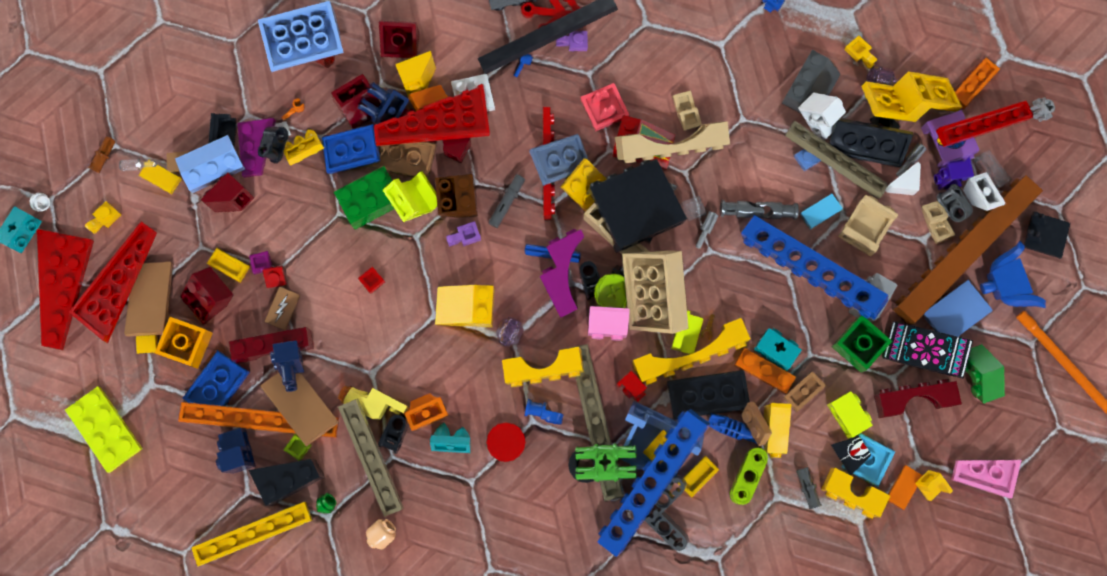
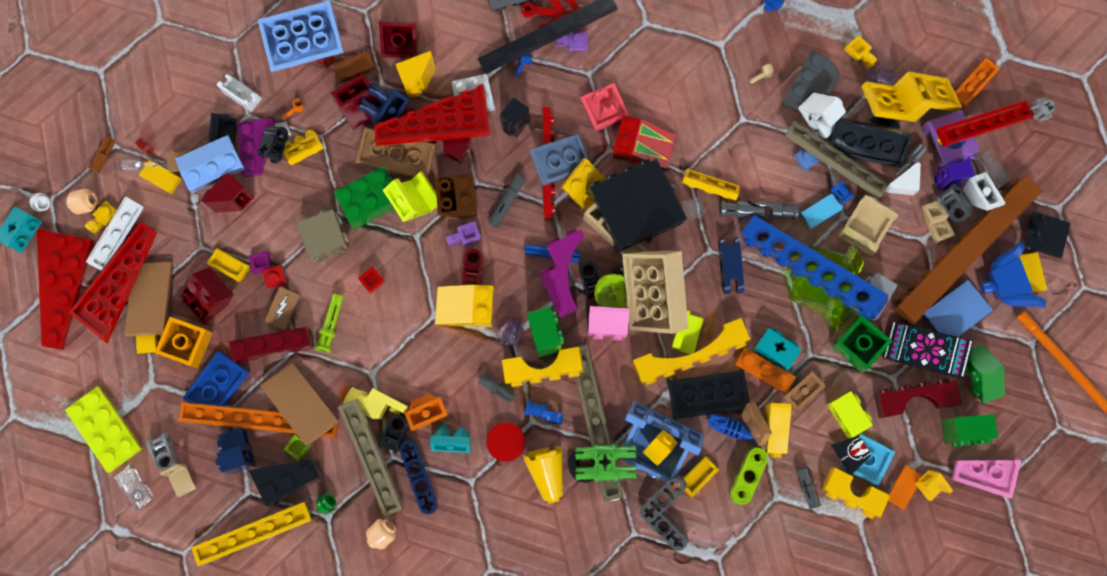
dark blue brick [270,340,304,392] -> none
blue tile [321,124,381,174] -> none
orange tile [408,85,448,111] -> none
blue brick [597,409,711,557] -> none
tan arch [615,122,730,163] -> none
red brick [616,371,647,402] -> none
tan slope [672,90,702,131] -> none
light grey axle [696,211,719,249] -> none
none -> light nougat head [66,188,98,215]
none -> white plate [86,197,144,271]
none -> clear slope [114,465,153,510]
none -> clear red tile [135,137,155,155]
none -> light grey piece [146,432,180,471]
none -> tan bracket [160,464,196,497]
none -> white hinge [217,74,262,112]
none -> dark tan brick [297,209,350,262]
none -> lime pin [314,294,344,353]
none -> dark orange tile [333,51,375,82]
none -> dark blue beam [399,440,438,514]
none -> dark red piece [462,249,483,285]
none -> dark grey axle [478,373,516,403]
none -> black brick [500,97,530,138]
none -> yellow cone [523,446,563,503]
none -> green brick [527,307,564,359]
none -> yellow plate [682,169,740,201]
none -> dark blue piece [718,237,744,294]
none -> tan hand [749,64,774,84]
none -> clear neon green windscreen [789,245,864,331]
none -> blue bush [830,180,856,205]
none -> green brick [941,414,998,447]
none -> yellow tile [1017,252,1047,292]

